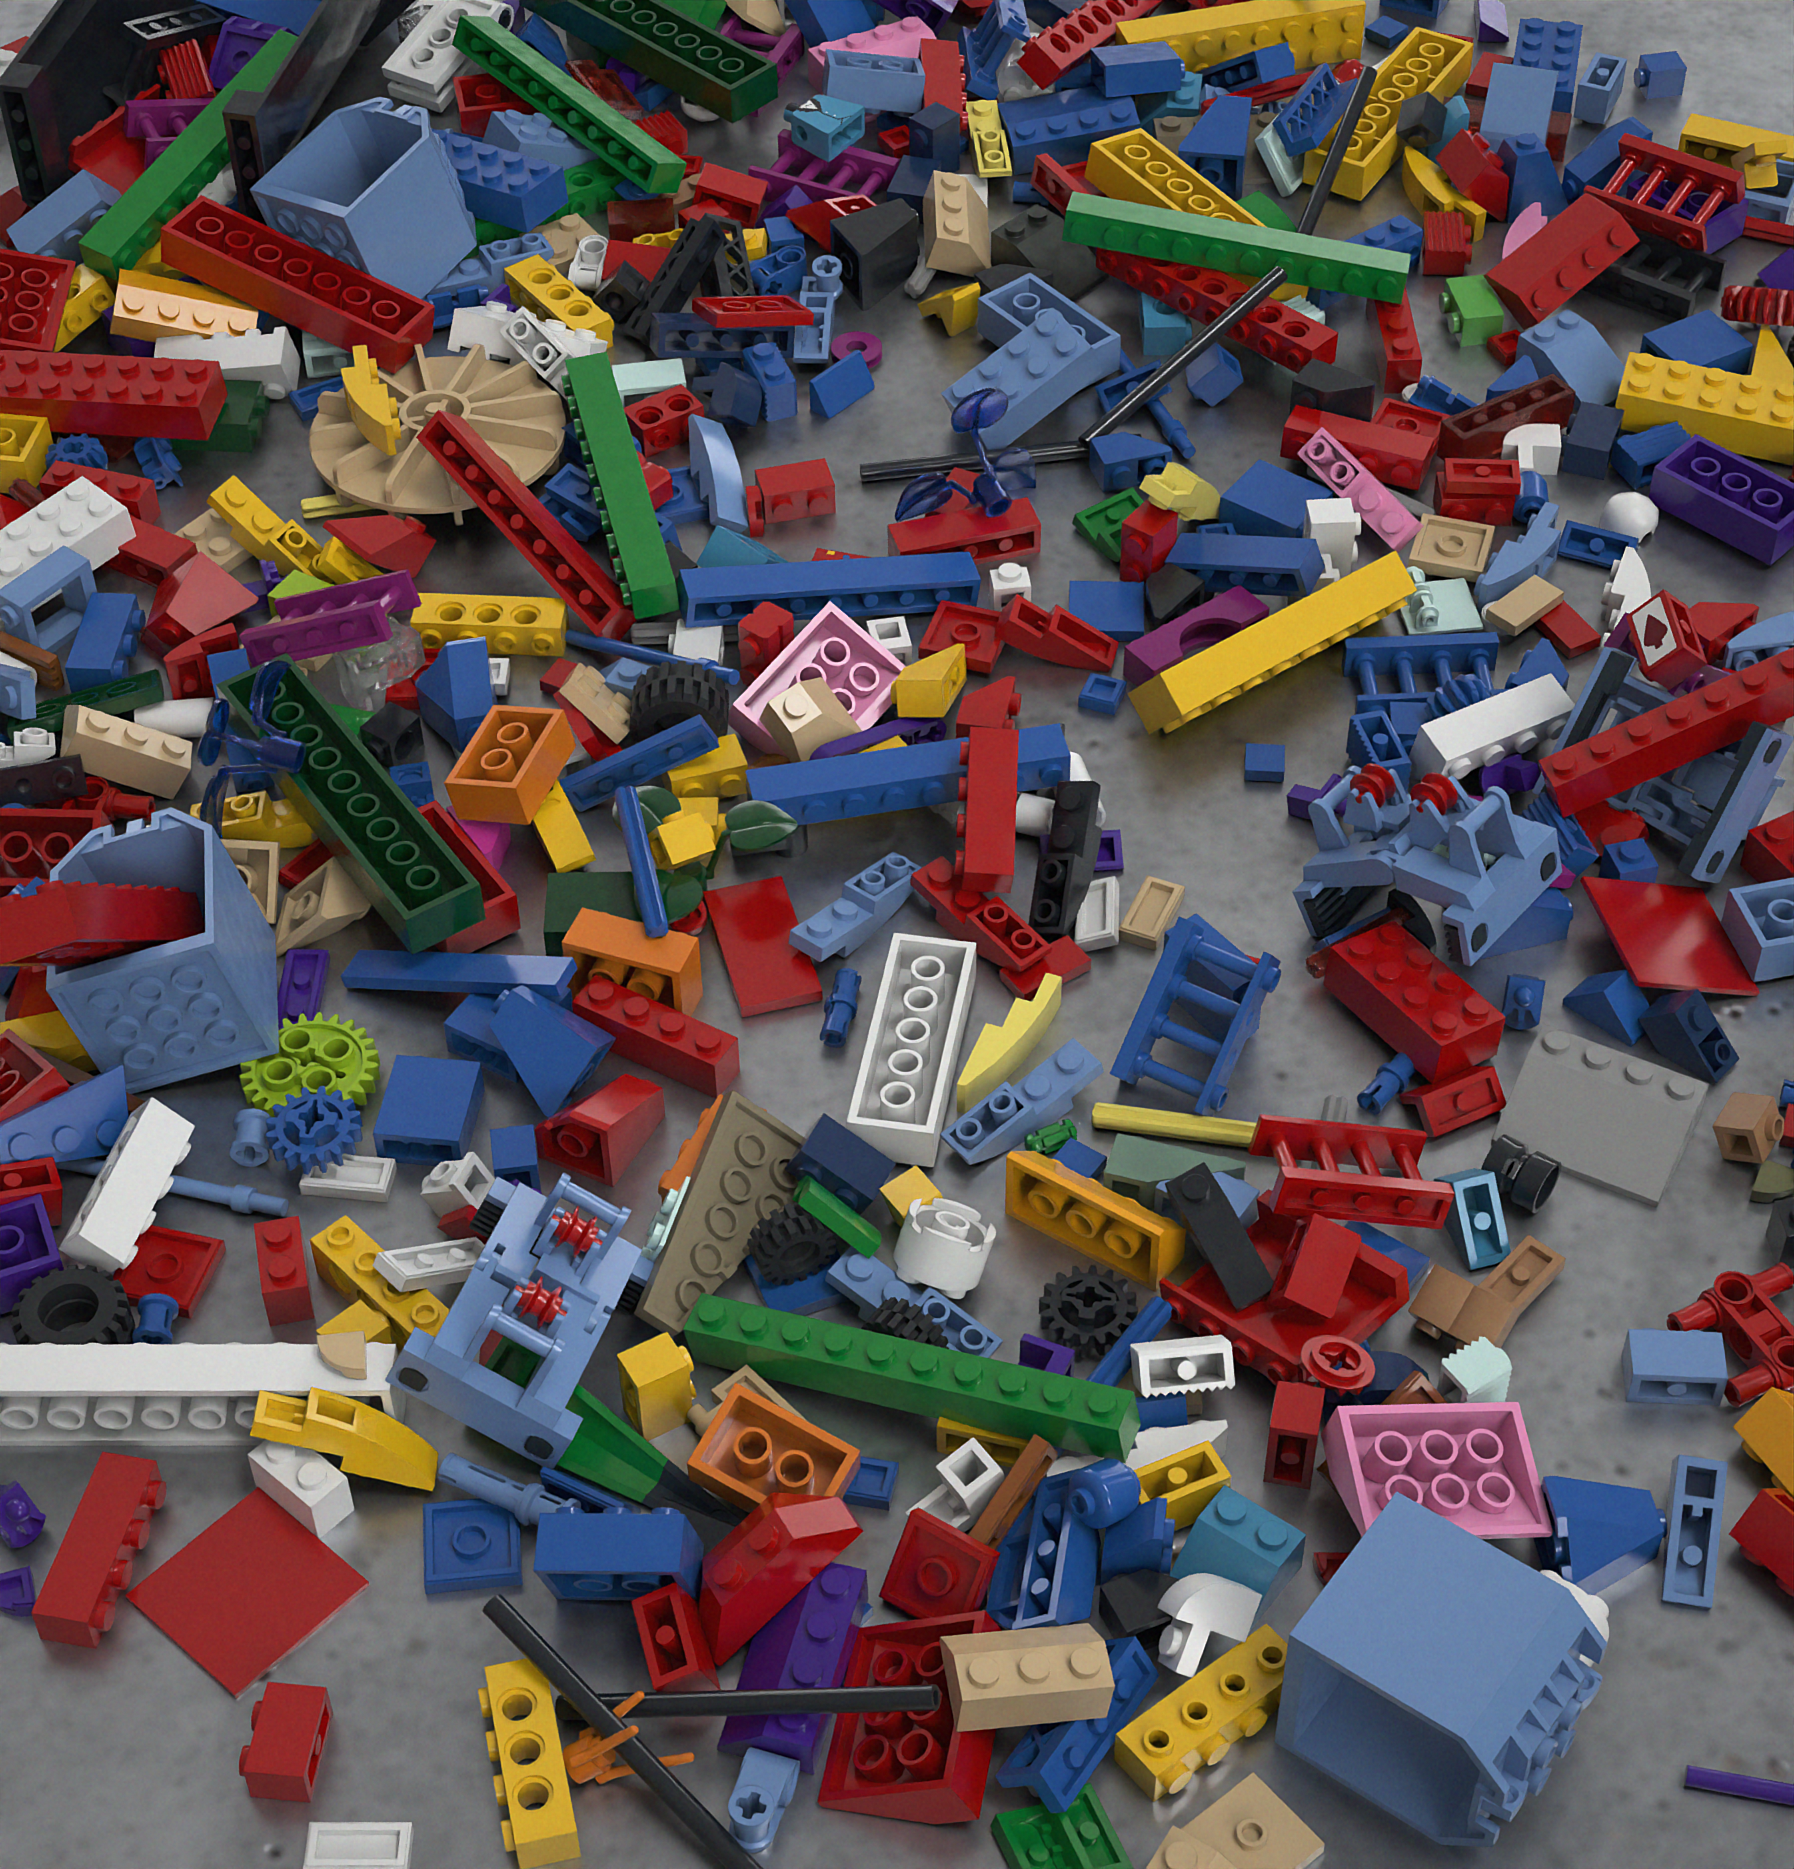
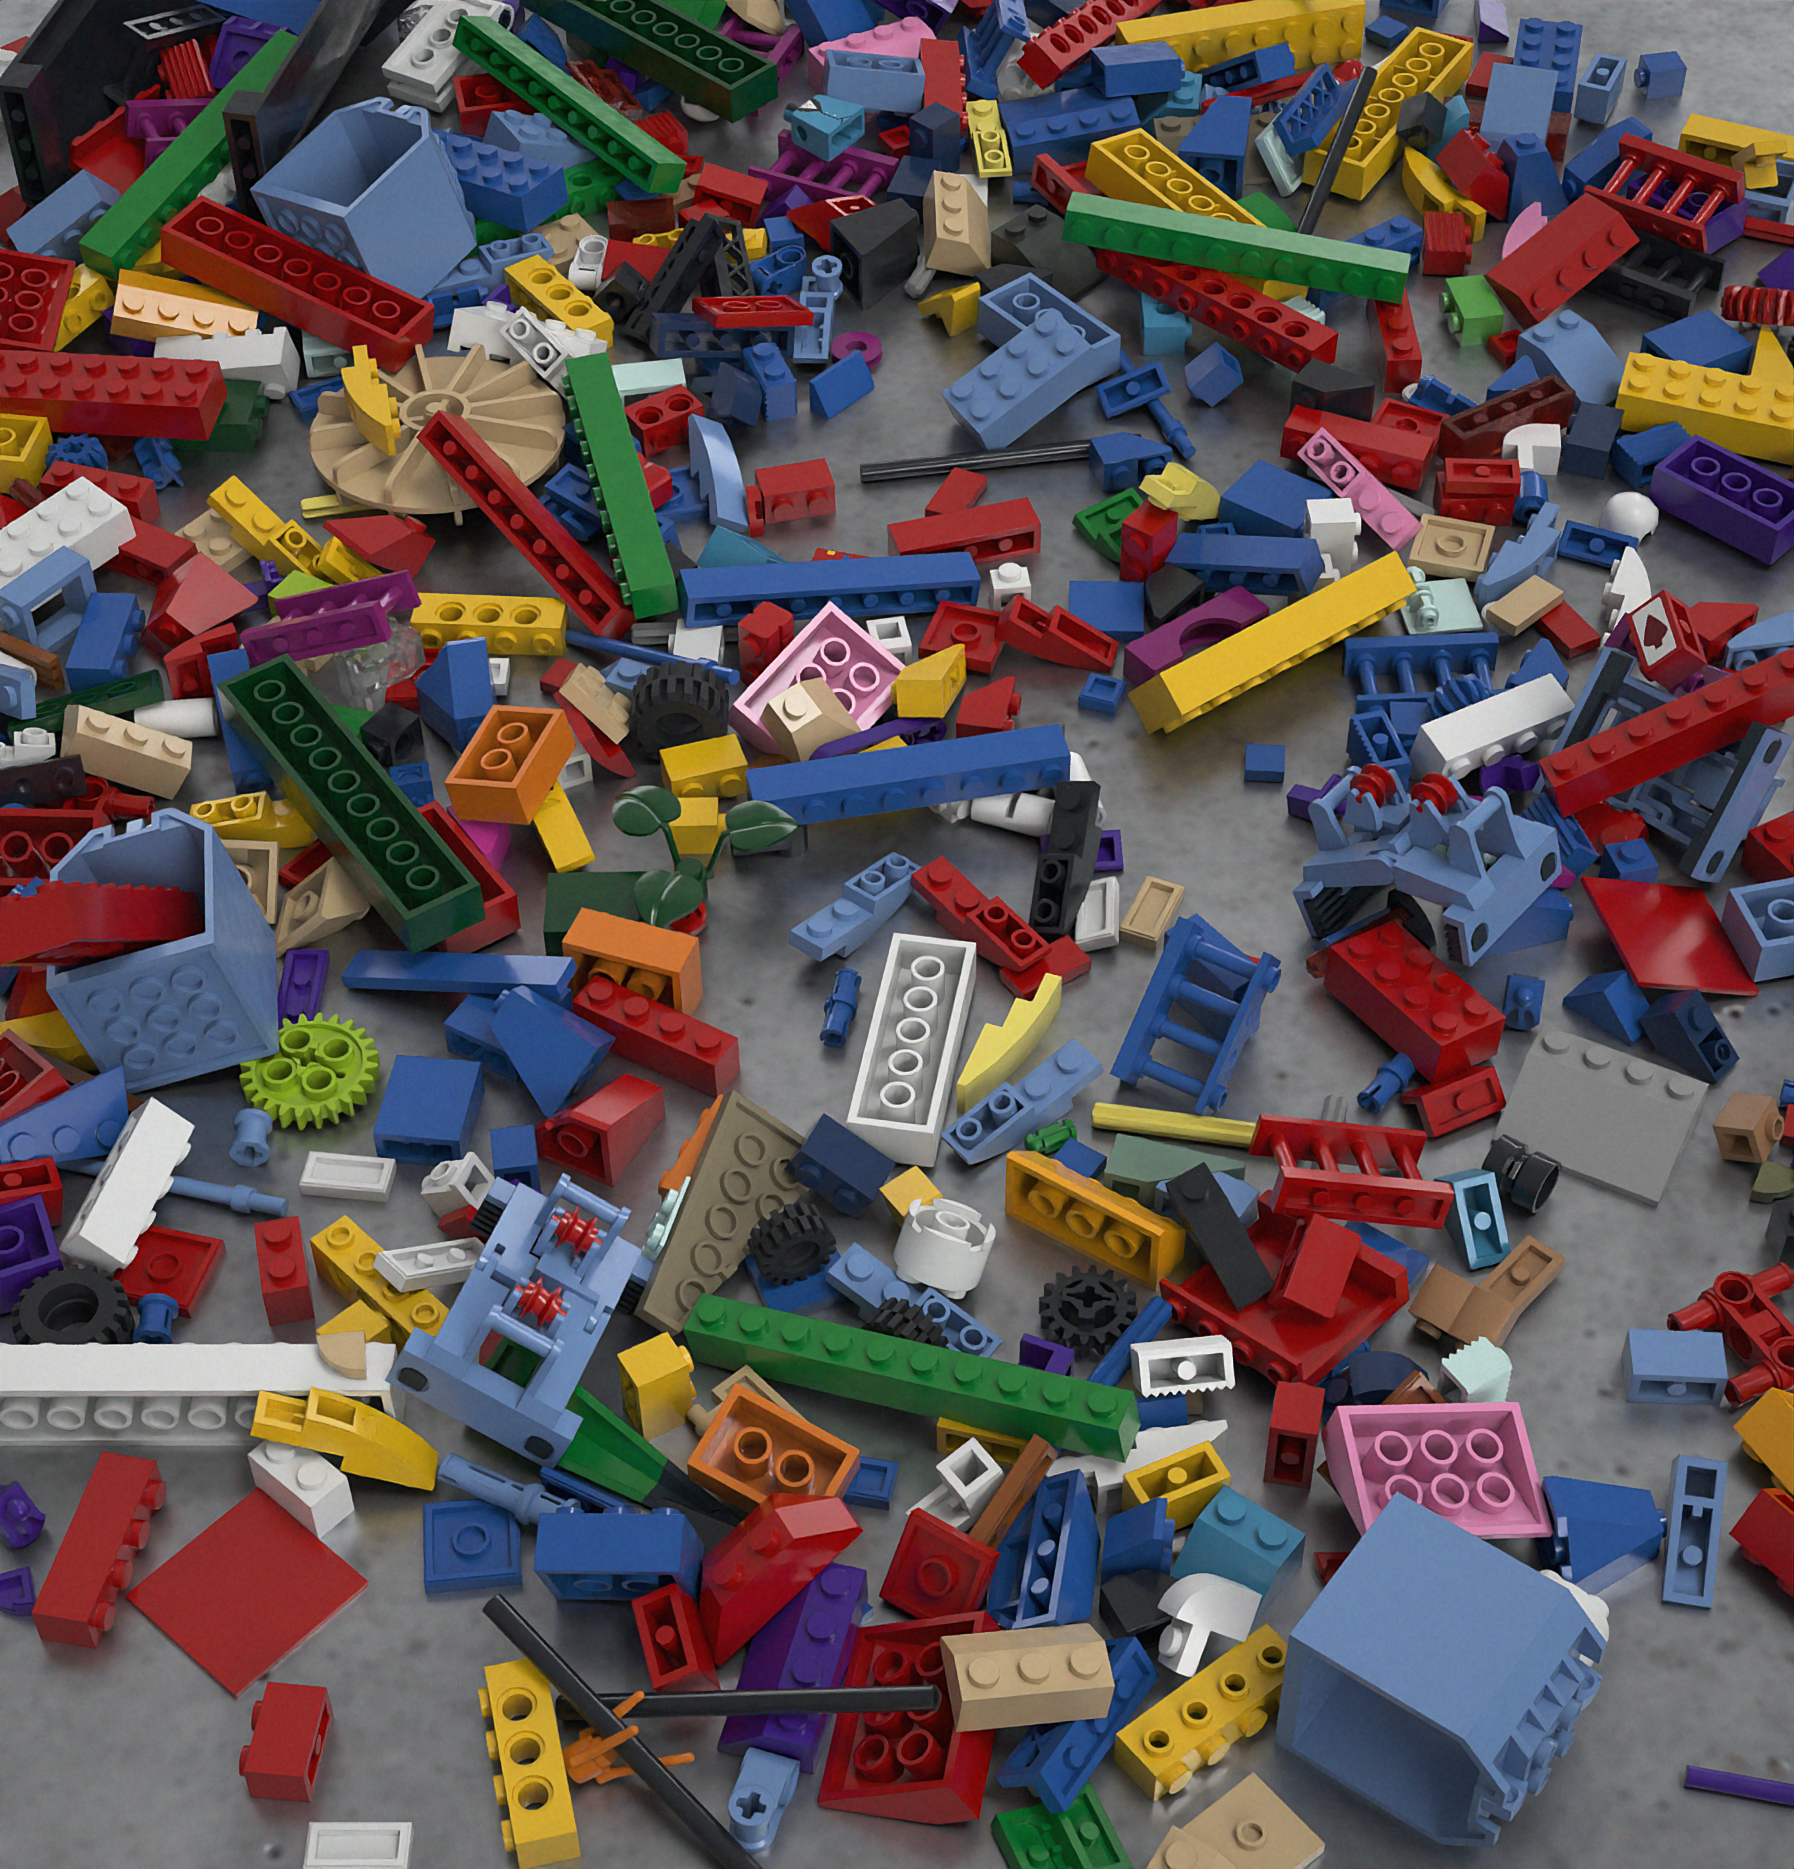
clear blue plant [197,659,306,839] -> none
blue gear [266,1086,363,1175] -> none
blue tile [559,714,720,812] -> none
blue axle [615,785,669,938] -> none
yellow brick [647,810,716,871] -> none
red tile [703,876,823,1017] -> none
green slope [792,1176,882,1259] -> none
clear blue plant [895,387,1037,523] -> none
red brick [954,726,1019,893] -> none
blue head [1068,1458,1141,1529] -> none
black piece [1078,266,1288,451] -> none
red gear [1299,1335,1375,1397] -> none

